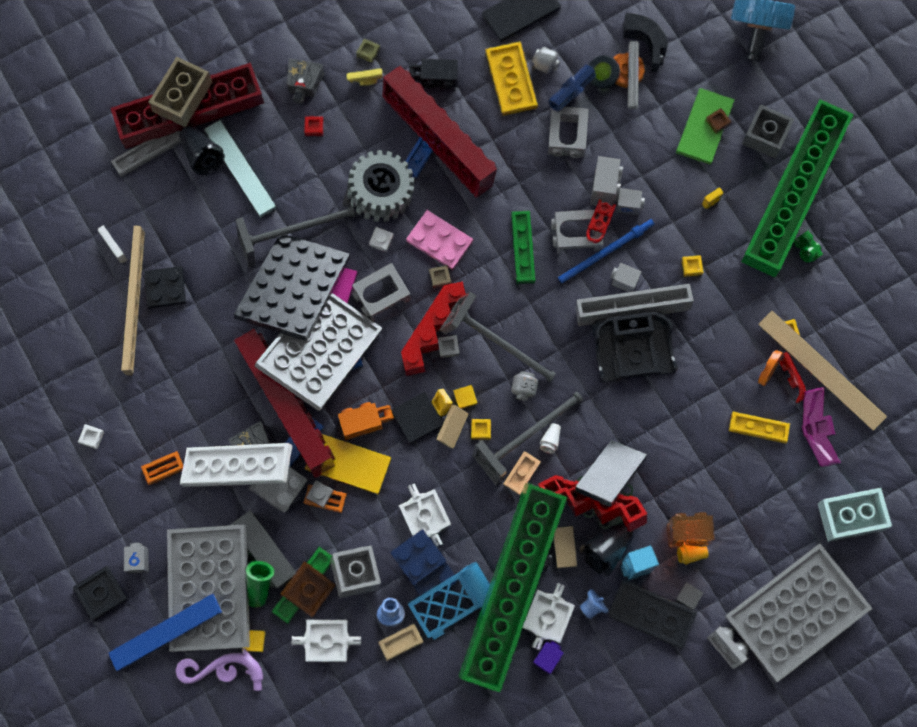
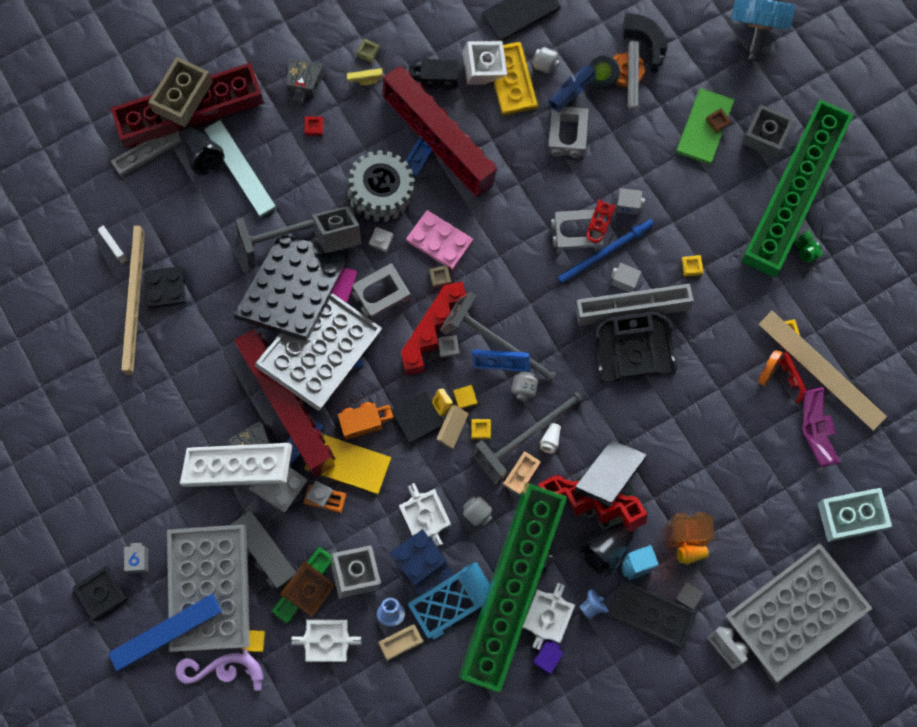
white tile [78,425,104,449] -> none
orange tile [141,451,183,485] -> none
green plant [246,561,274,608] -> none
green tile [511,211,535,284] -> none
tan tile [554,526,577,568] -> none
light grey brick [590,156,623,206] -> none
yellow tile [702,187,723,209] -> none
yellow tile [728,412,790,444] -> none
none -> dark grey brick [312,206,361,253]
none -> white slope [462,41,507,85]
none -> light grey head [463,496,492,526]
none -> blue tile [471,349,531,372]

